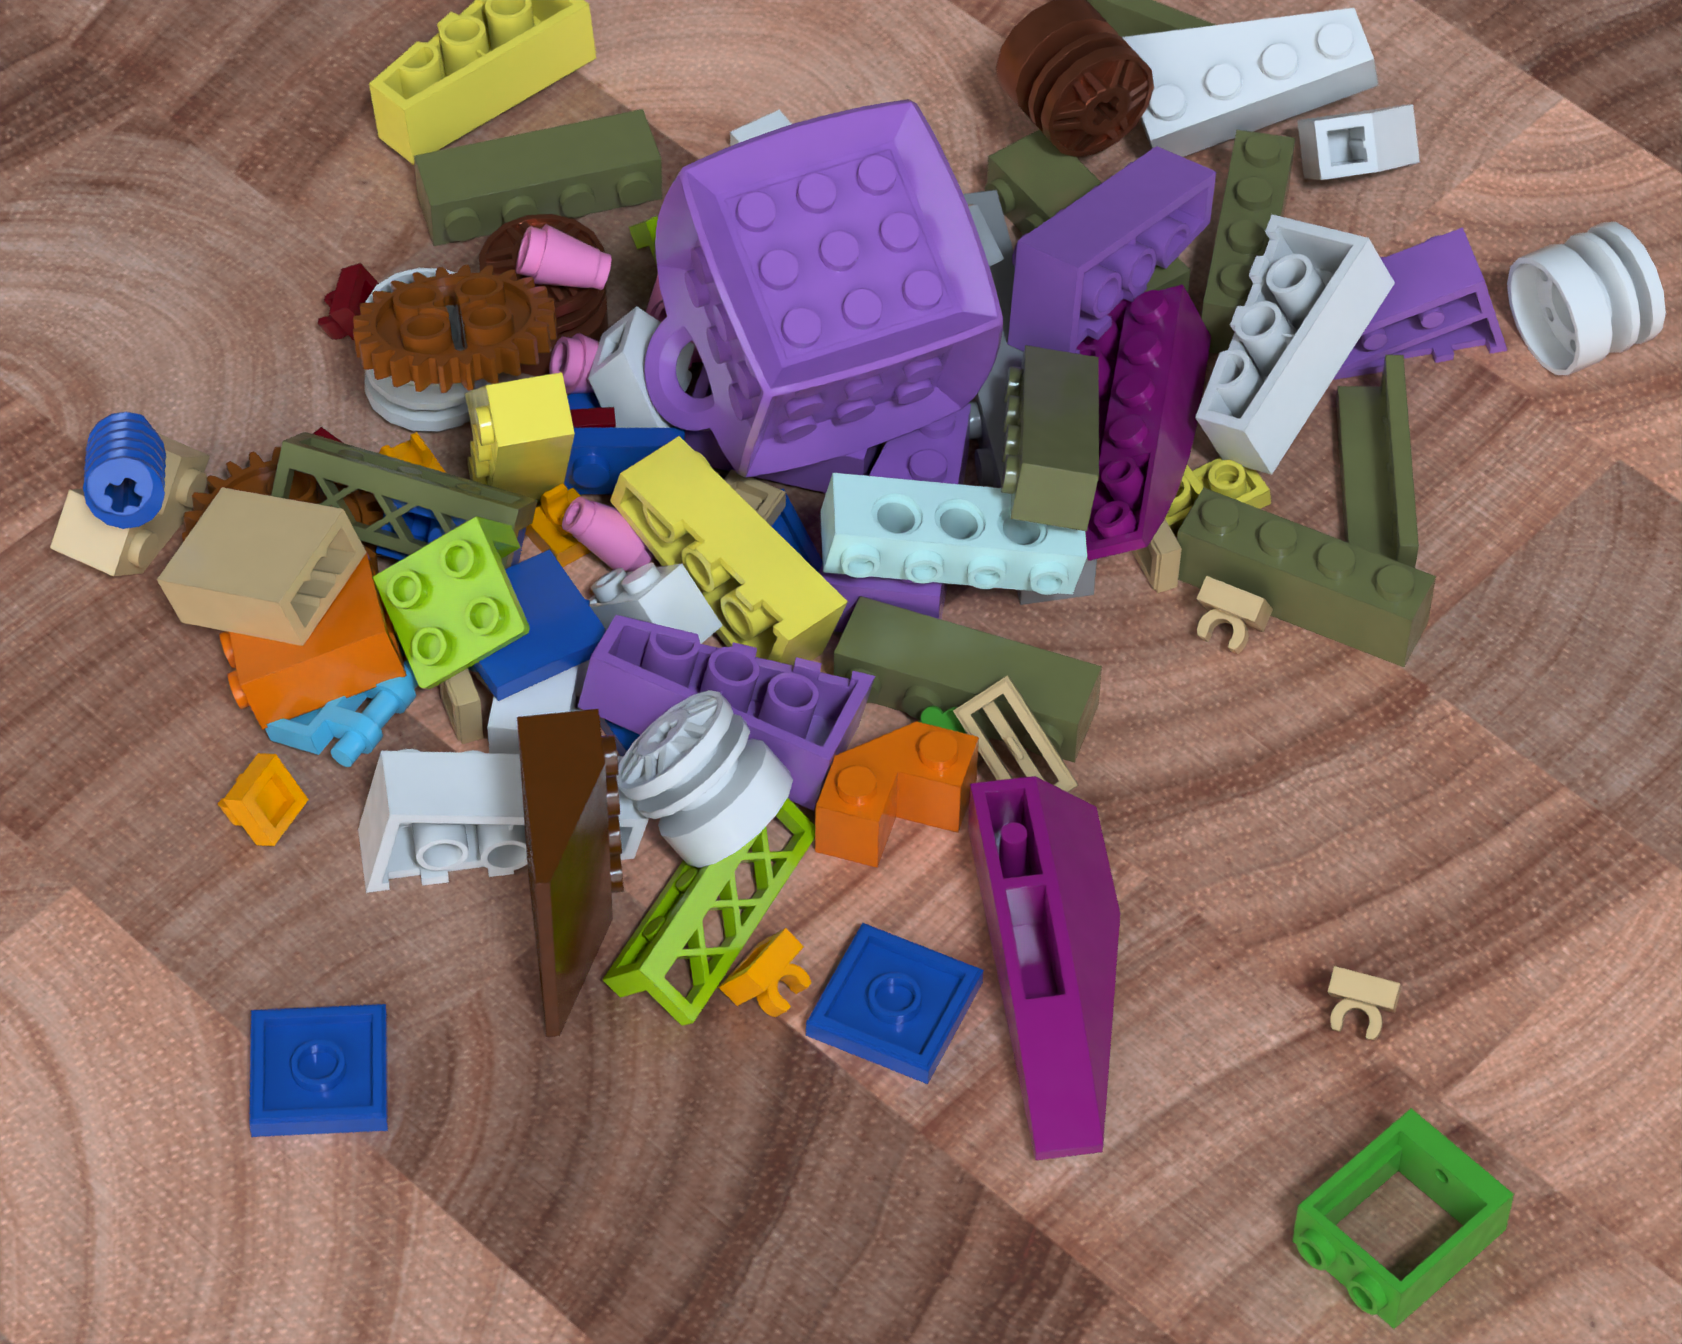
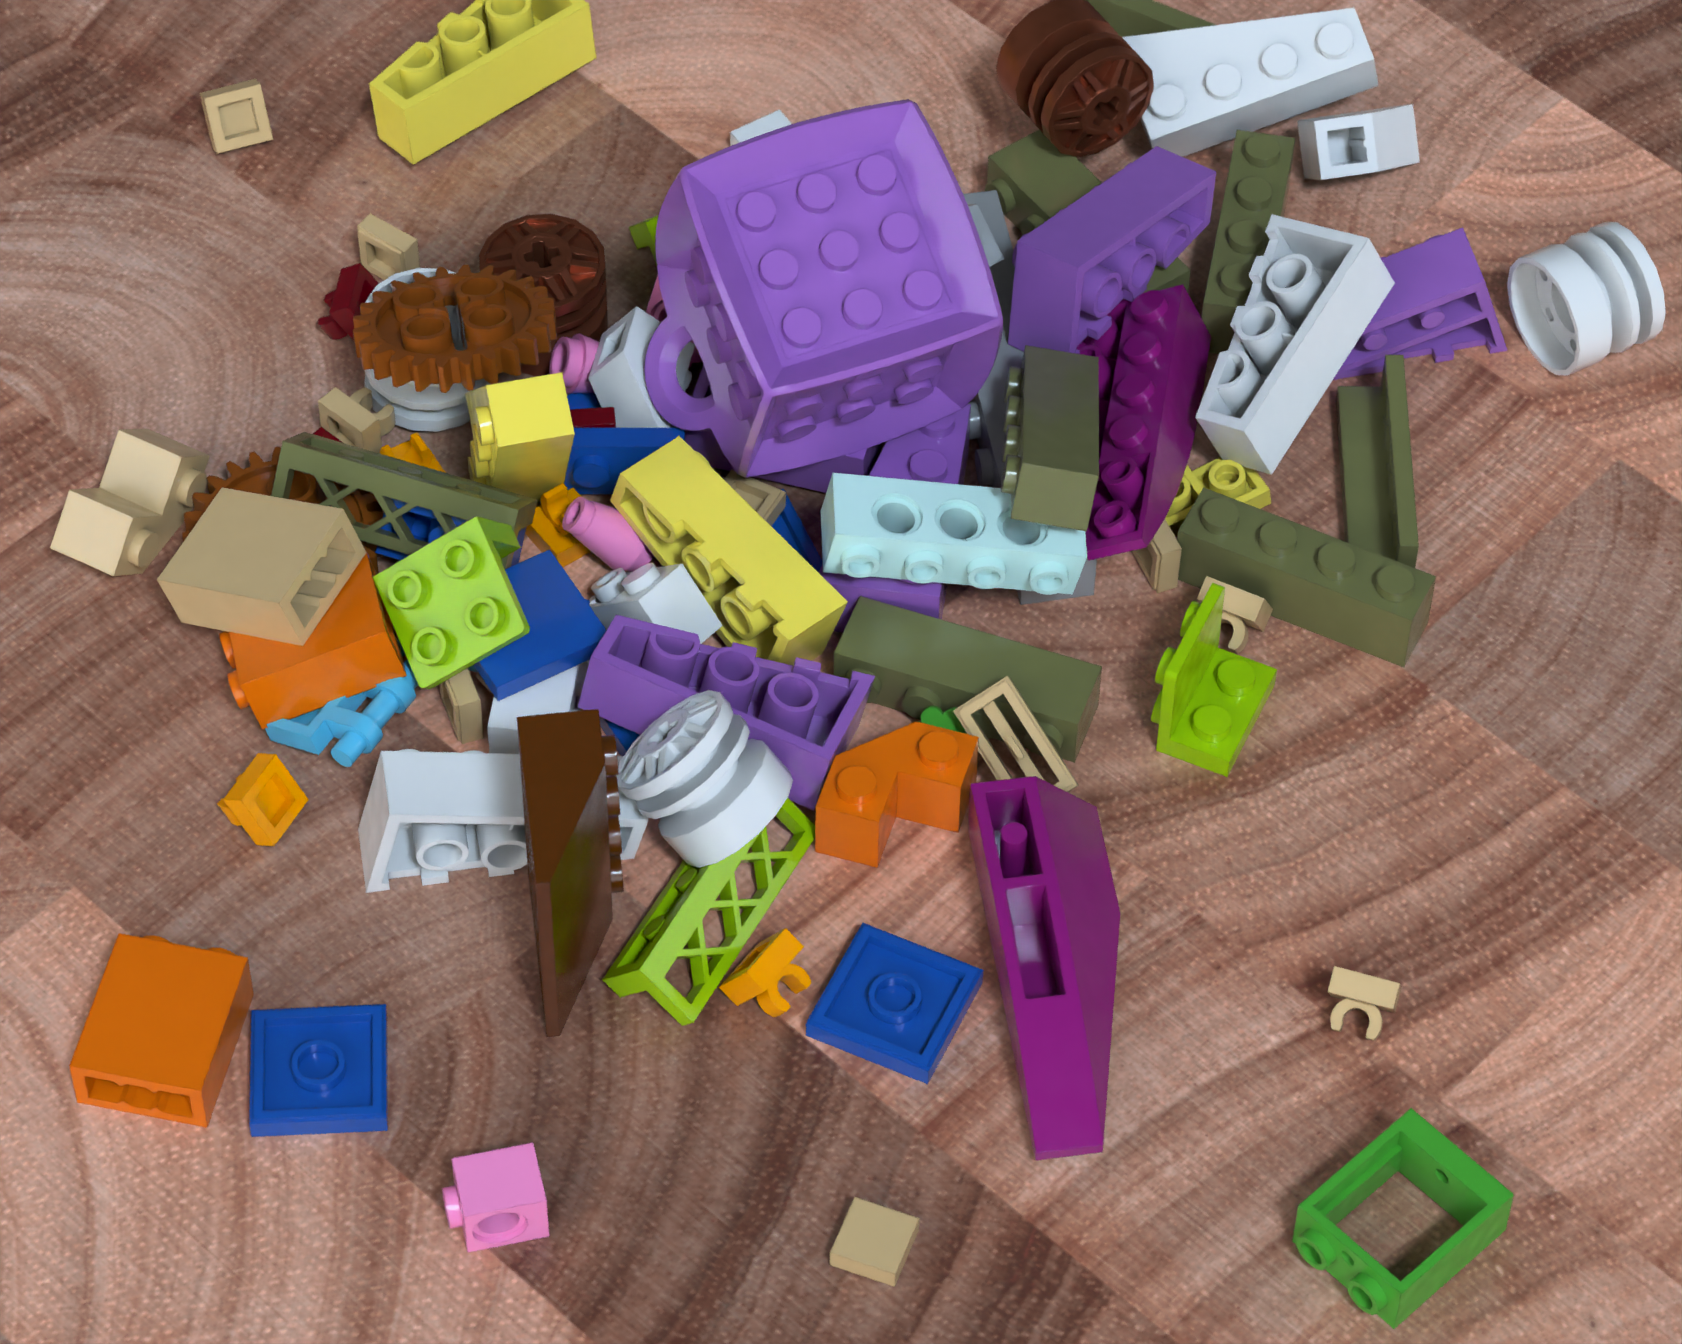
blue piece [83,412,166,529] -> none
olive brick [414,109,662,246] -> none
bright pink cone [516,224,612,290] -> none
none -> orange brick [69,933,254,1128]
none -> tan tile [199,79,273,154]
none -> tan tile [318,387,396,453]
none -> tan tile [357,213,420,280]
none -> bright pink brick [442,1143,549,1252]
none -> tan tile [830,1197,919,1287]
none -> lime bracket [1151,583,1277,777]

